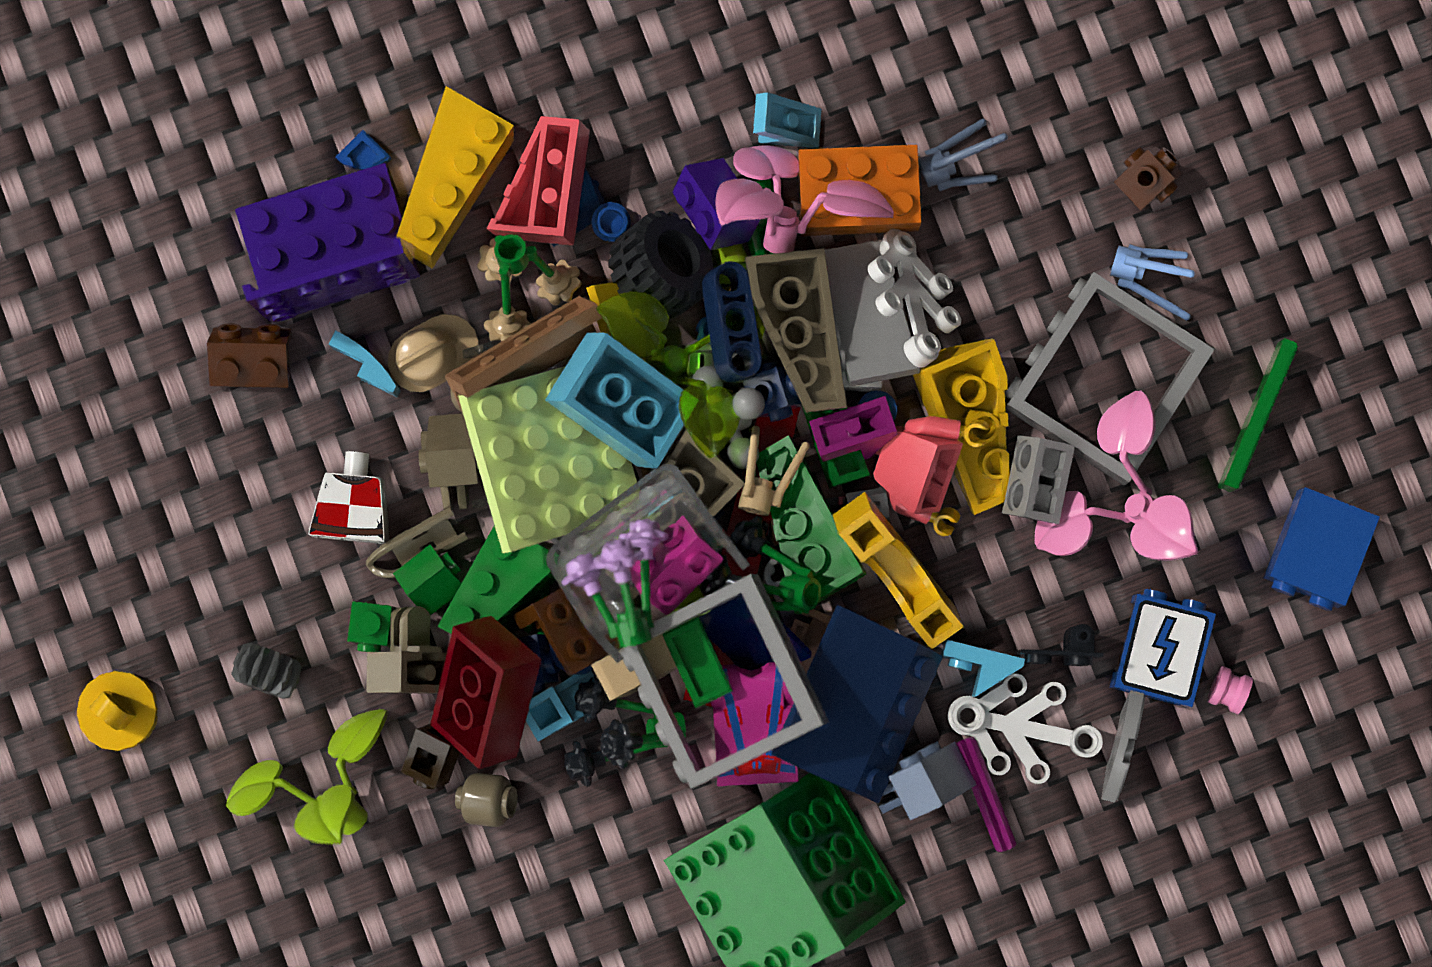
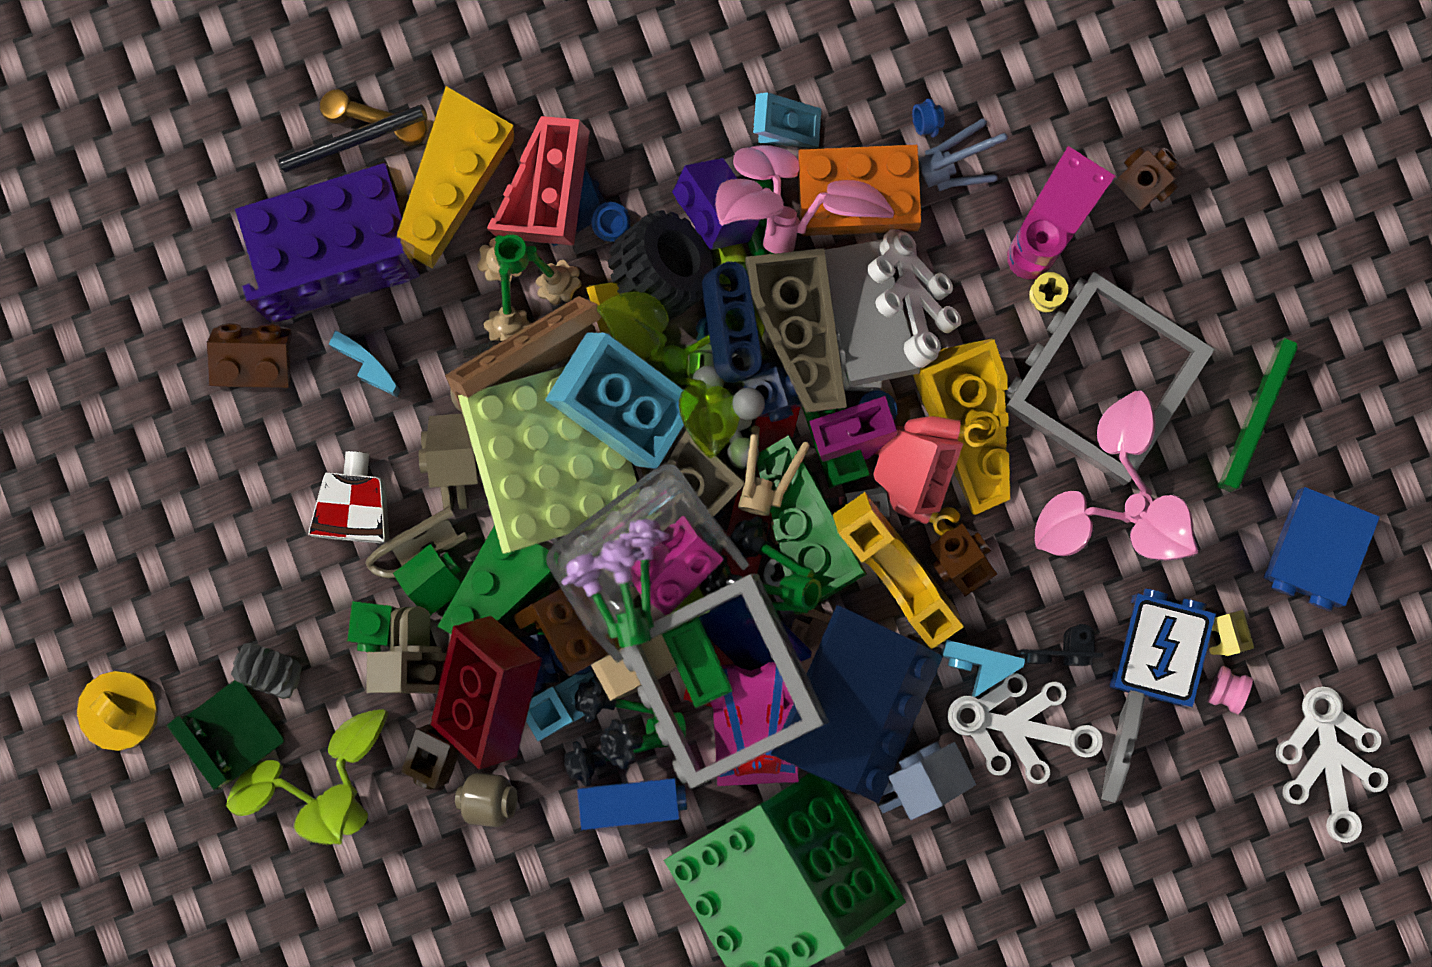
blue tile [335,130,392,171] -> none
tan piece [388,314,479,392] -> none
magenta axle [956,737,1016,852] -> none
light grey brick [1002,436,1075,524] -> none
light blue plant [1110,244,1195,321] -> none
none -> dark green bracket [166,680,285,790]
none -> black bar [279,104,427,173]
none -> pearl gold bar [320,89,427,146]
none -> blue brick [577,777,687,830]
none -> blue plate [912,98,945,137]
none -> reddish brown brick [930,523,998,597]
none -> dark pink piece [1007,146,1115,279]
none -> light yellow bush [1029,272,1068,313]
none -> light yellow tile [1209,610,1254,656]
none -> white plant [1276,687,1388,842]

